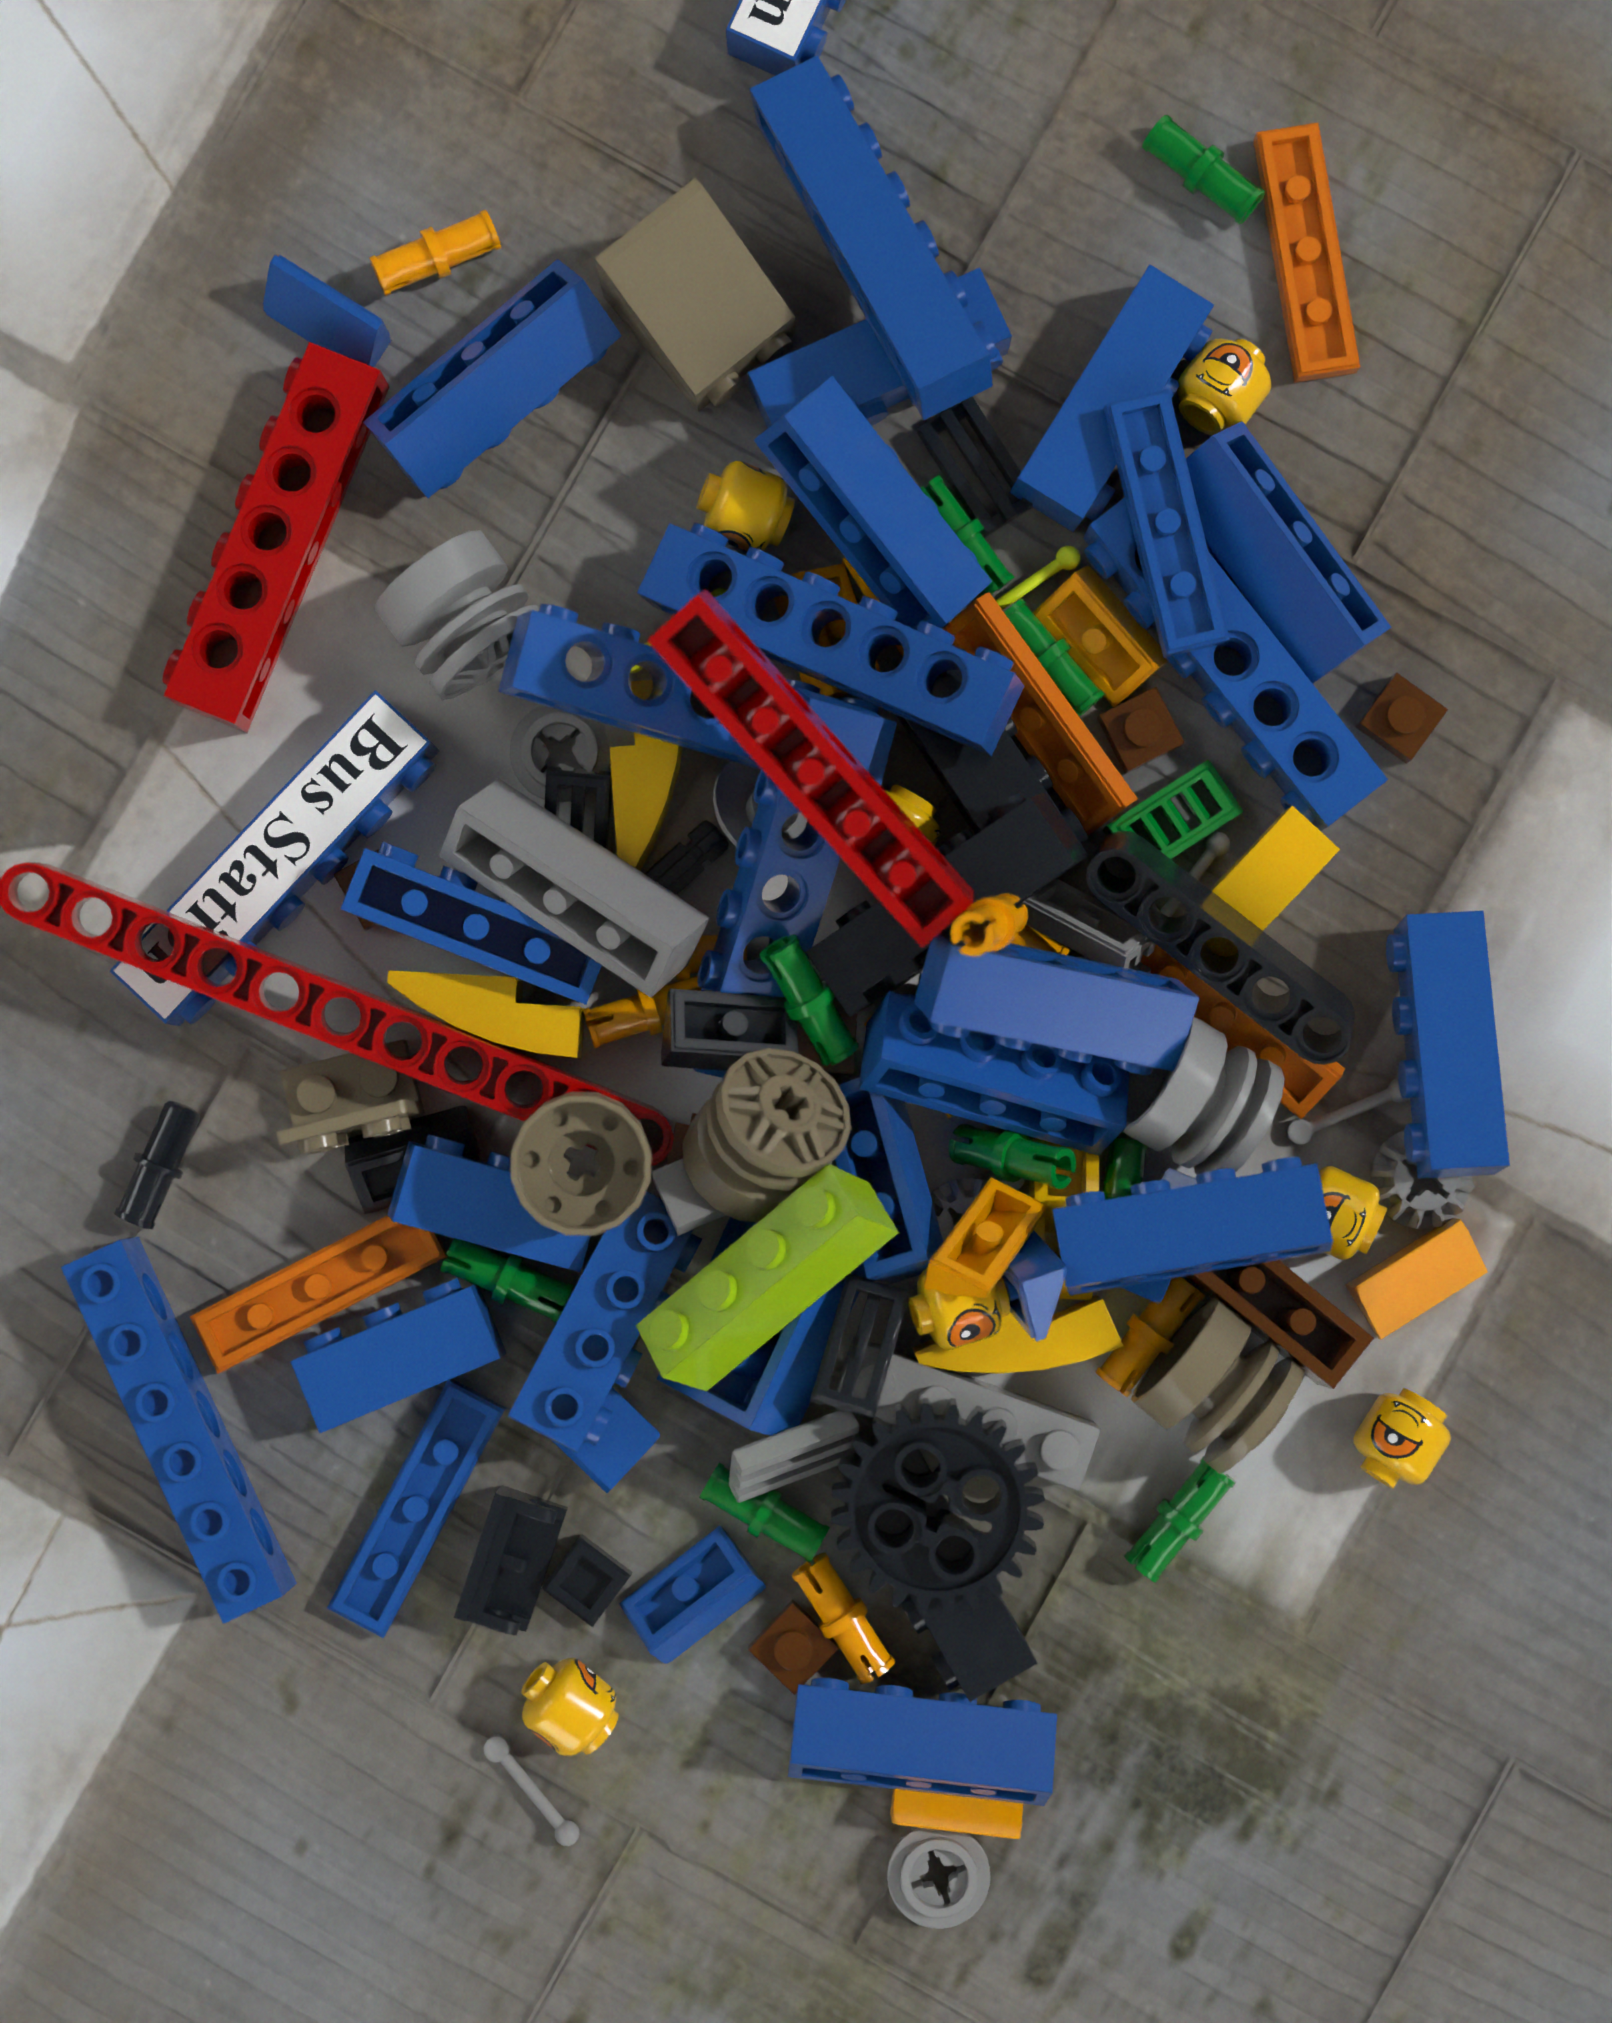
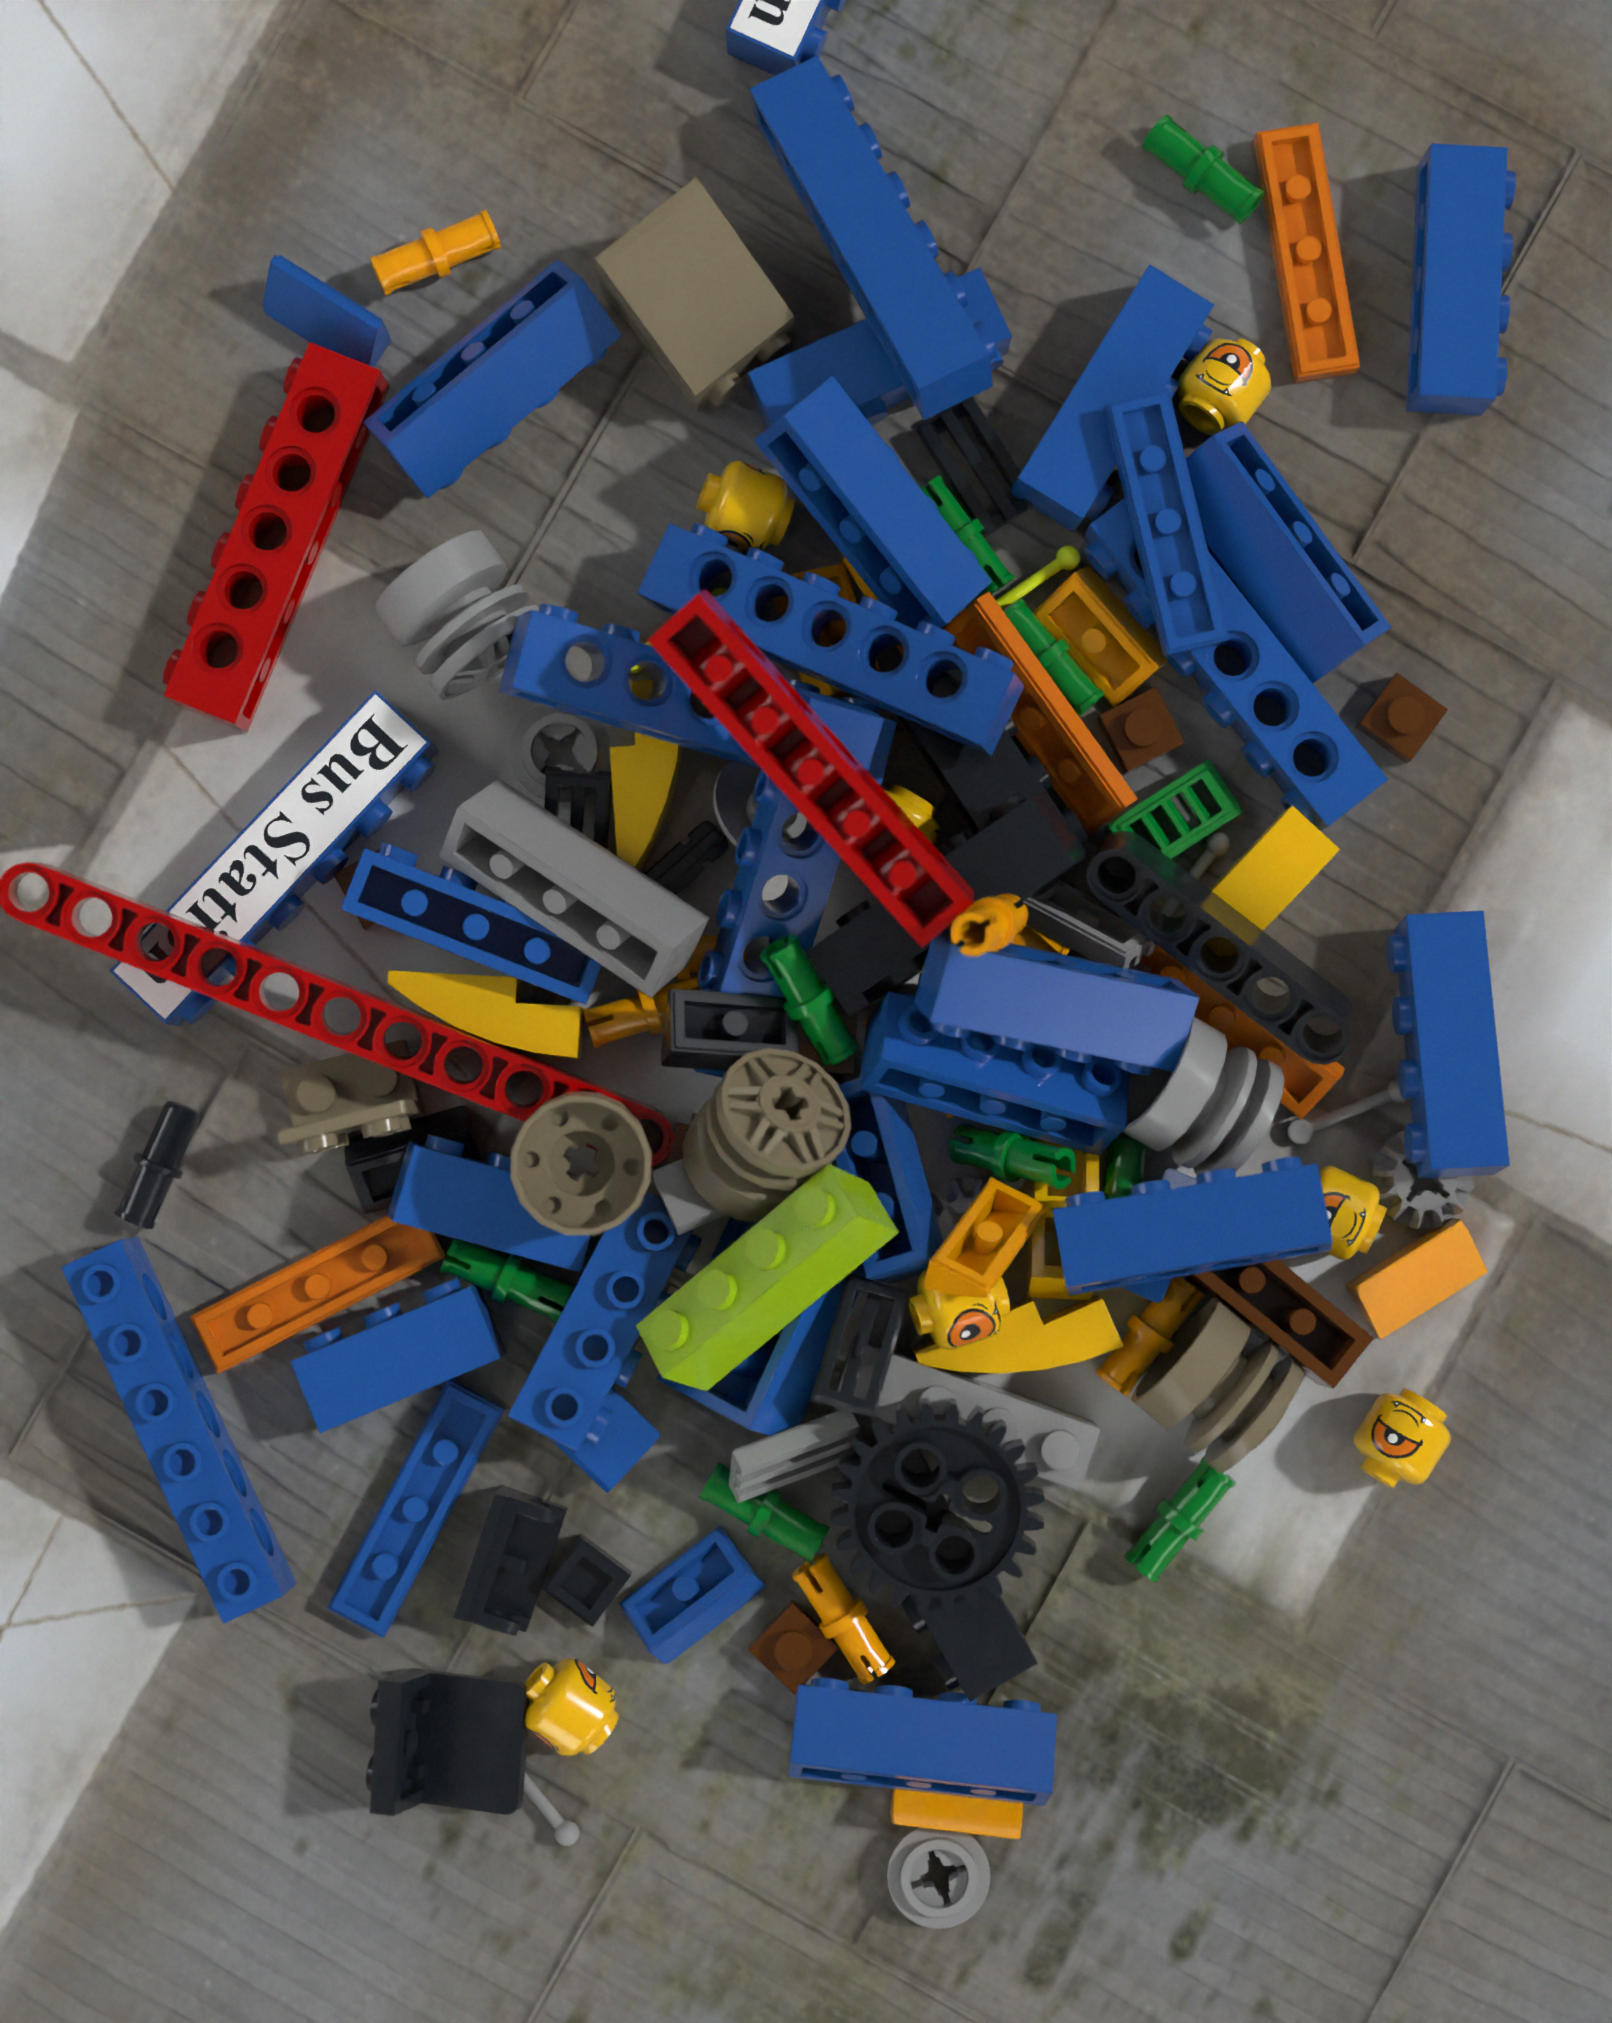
blue slope [1002,1231,1066,1341] -> none
none -> black bracket [366,1668,529,1816]
none -> blue brick [1406,143,1516,416]

